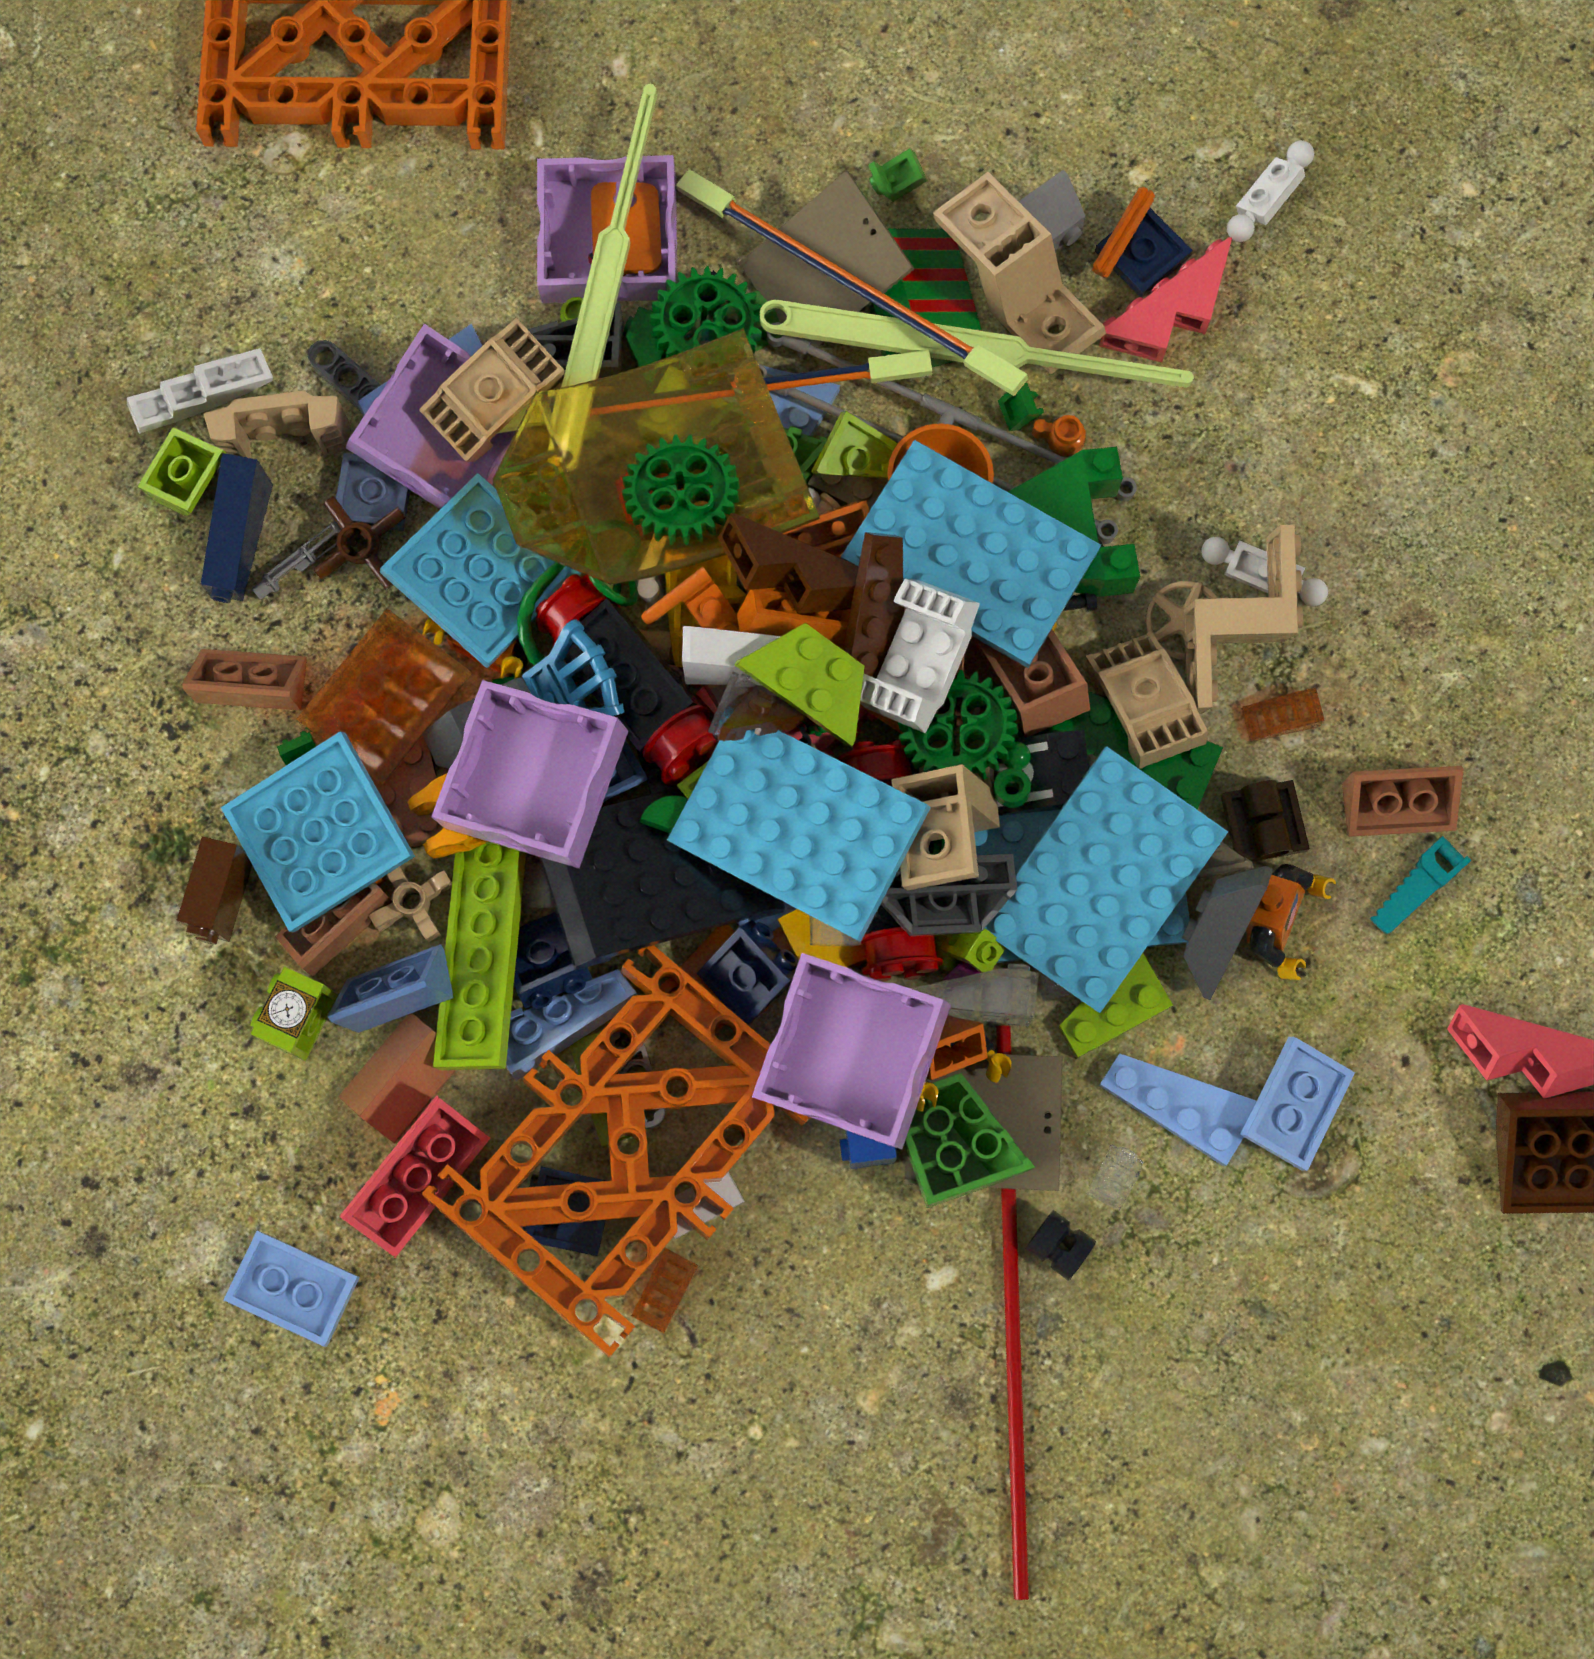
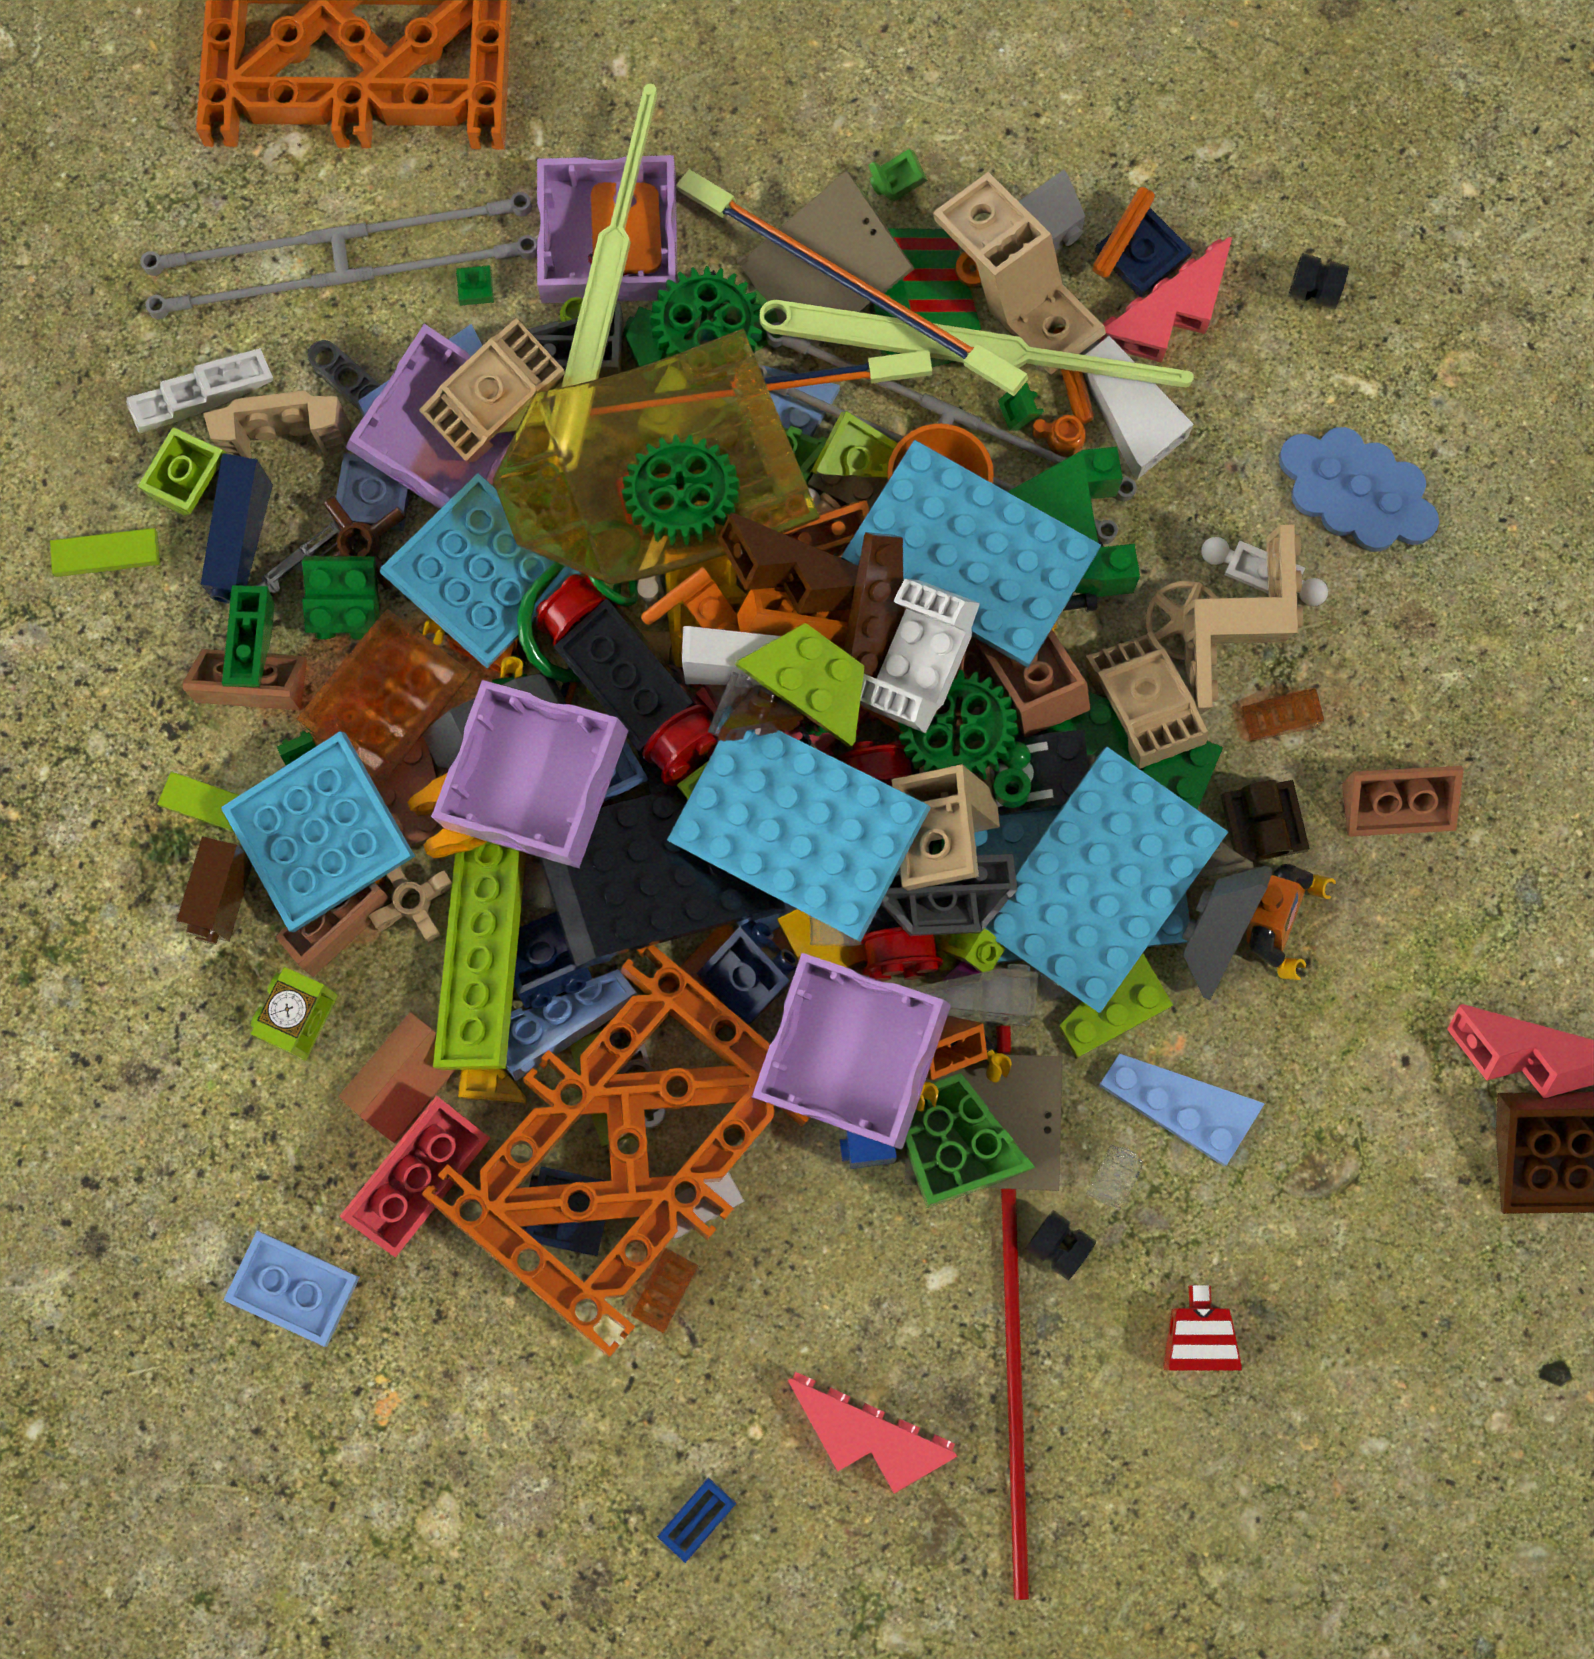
medium blue slope [328,944,453,1033] -> none
dark azure plate [522,619,624,716] -> none
green tile [640,796,687,833] -> none
white plate [1227,140,1314,242] -> none
light blue plate [1240,1037,1355,1171] -> none
teal piece [1370,836,1471,934] -> none
none -> lime tile [50,528,160,577]
none -> light grey bar [140,192,537,319]
none -> lime tile [158,772,239,832]
none -> green slope [222,585,275,687]
none -> green plate [302,556,381,640]
none -> green tile [456,265,494,306]
none -> yellow tile [458,1069,528,1104]
none -> blue tile [657,1477,737,1563]
none -> coral slope [788,1372,957,1494]
none -> orange tile [956,252,982,287]
none -> orange axle [1053,326,1094,424]
none -> white slope [1082,336,1194,480]
none -> torso [1164,1285,1242,1371]
none -> medium blue plate [1279,427,1439,552]
none -> black wheel [1288,253,1349,310]

